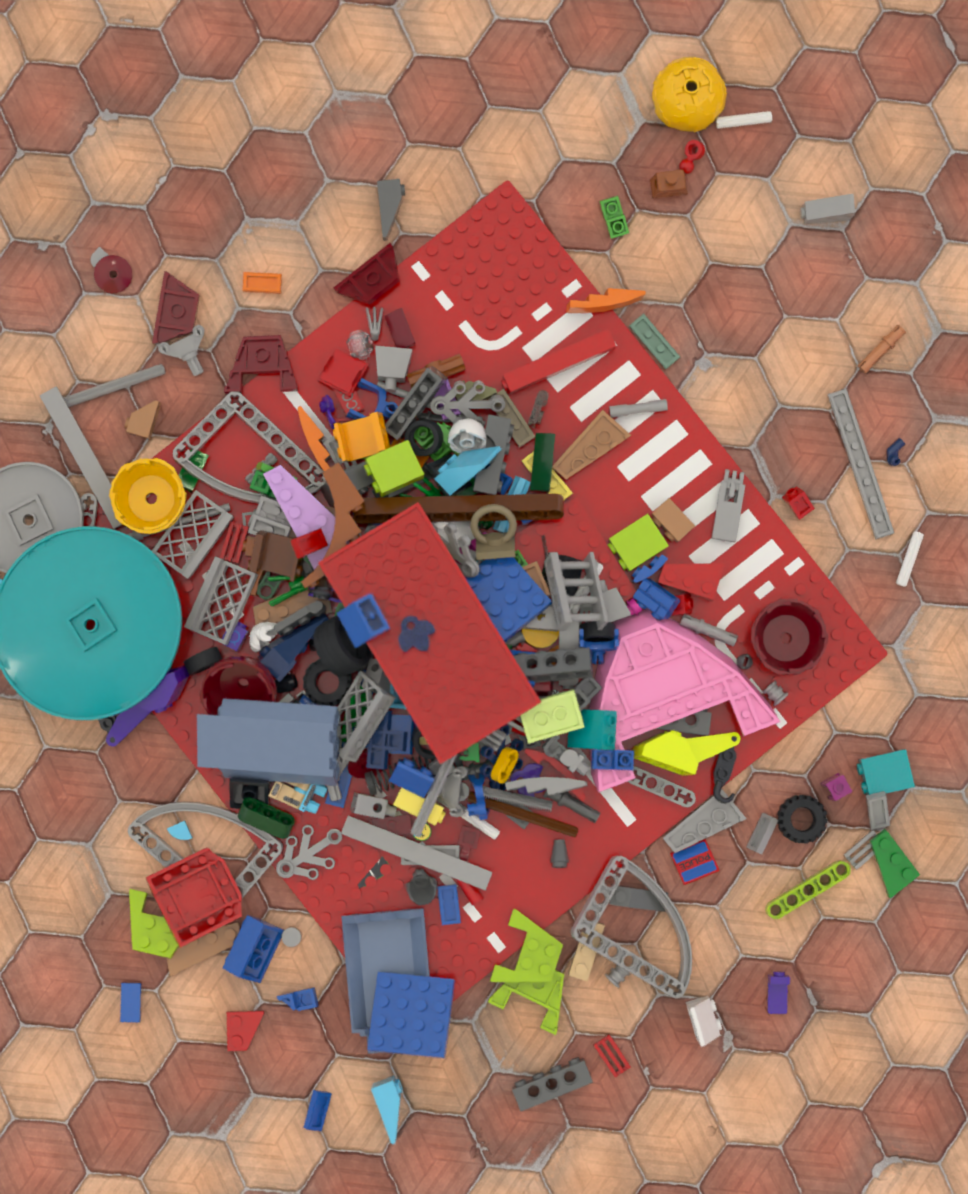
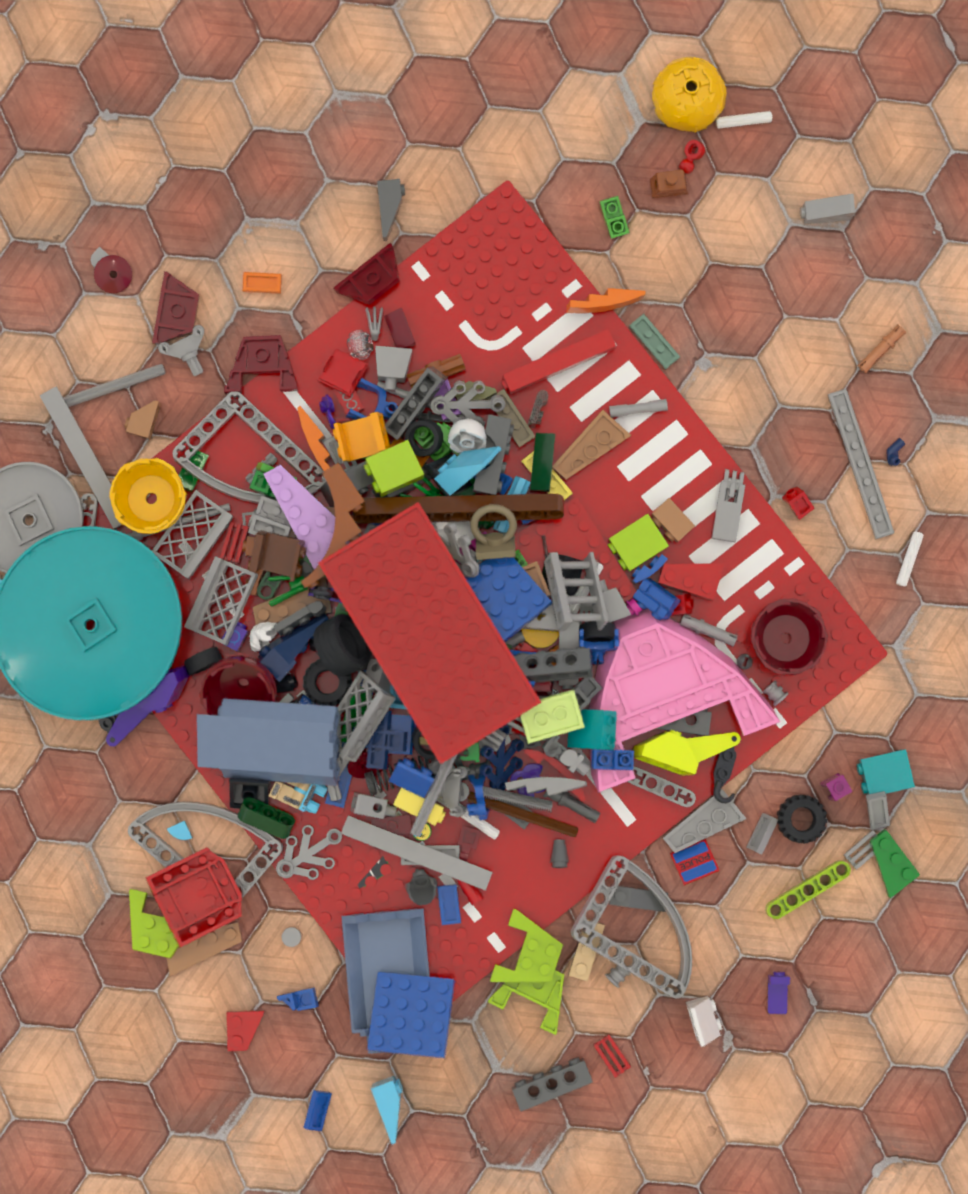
tile [120,982,142,1022] -> none
blue slope [223,915,284,983] -> none
red tile [290,528,328,559] -> none
blue slope [337,593,390,648] -> none
clear blue plate [398,616,436,652] -> none
yellow beam [491,747,519,783] -> none

